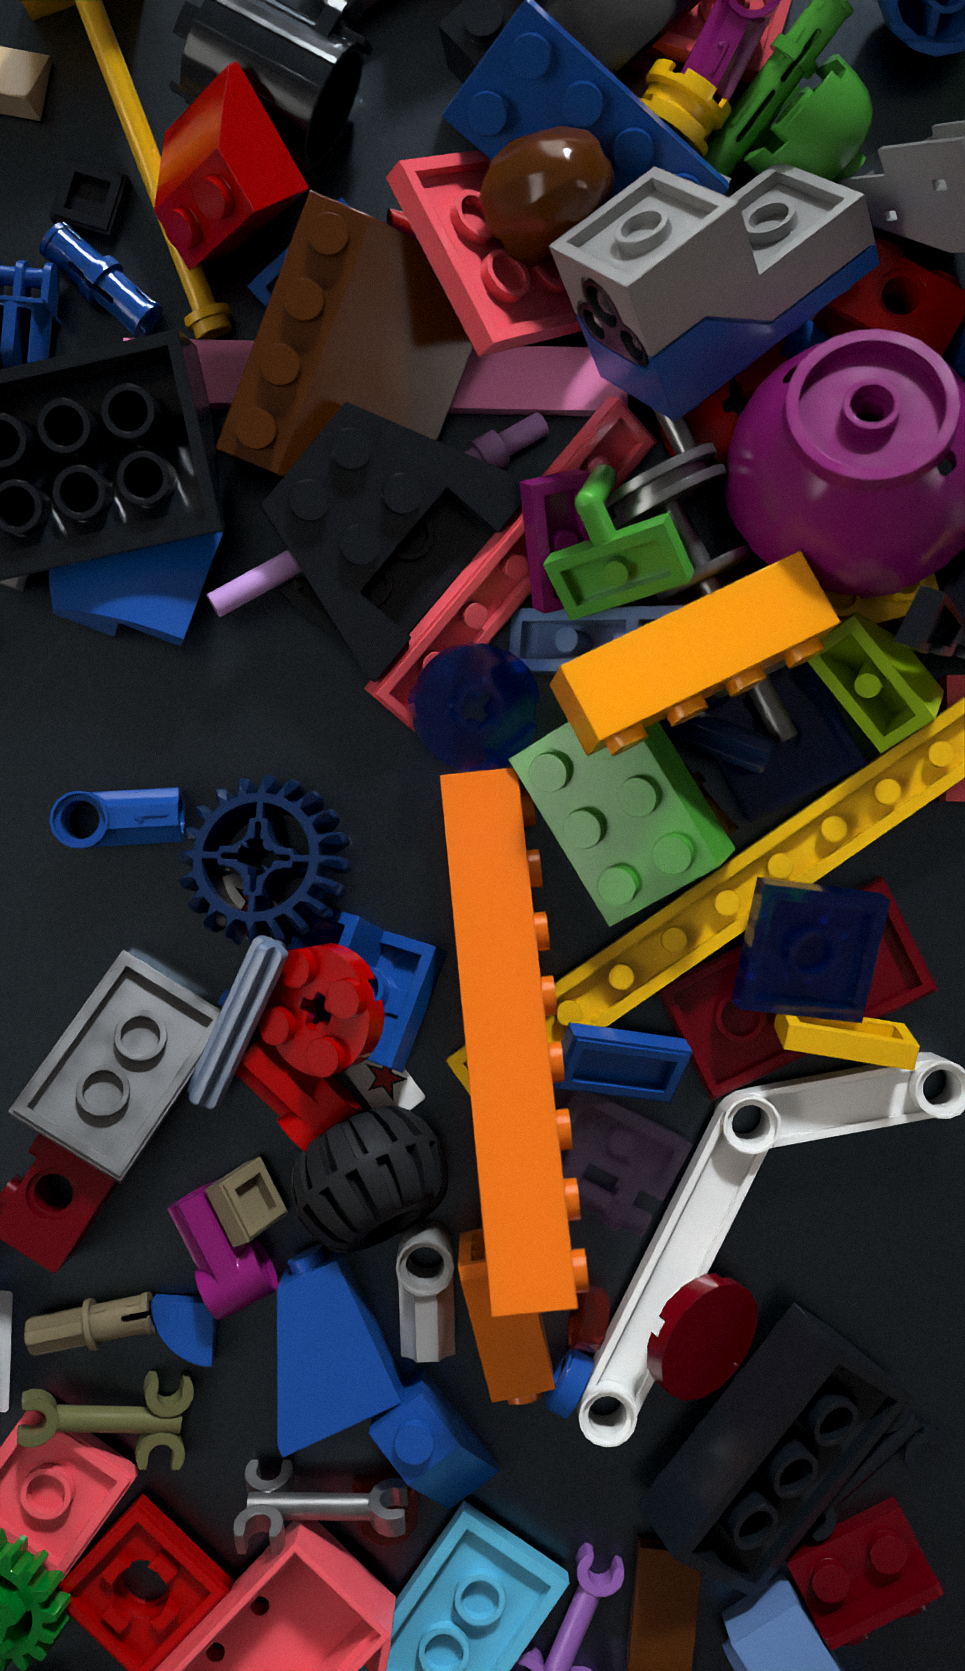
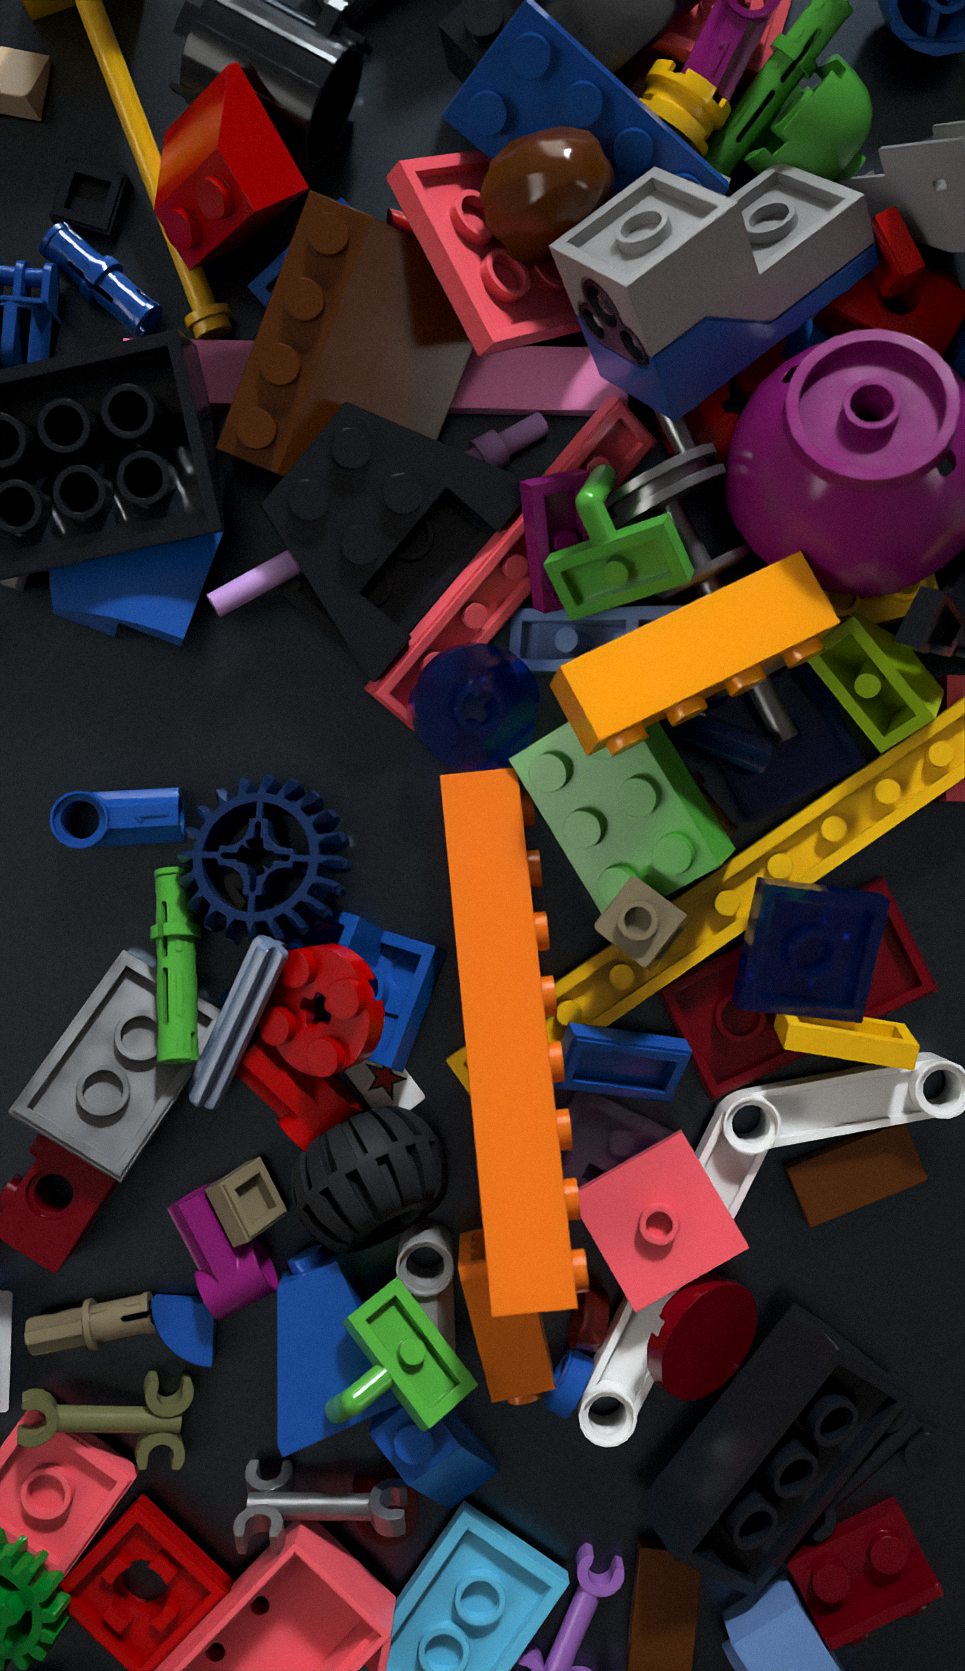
none -> bright green pin [150,866,202,1064]
none -> bright green plate [325,1276,479,1432]
none -> coral plate [578,1129,749,1313]
none -> dark tan bracket [595,877,692,971]
none -> reddish brown tile [782,1123,928,1228]
none -> red tile [870,205,926,300]

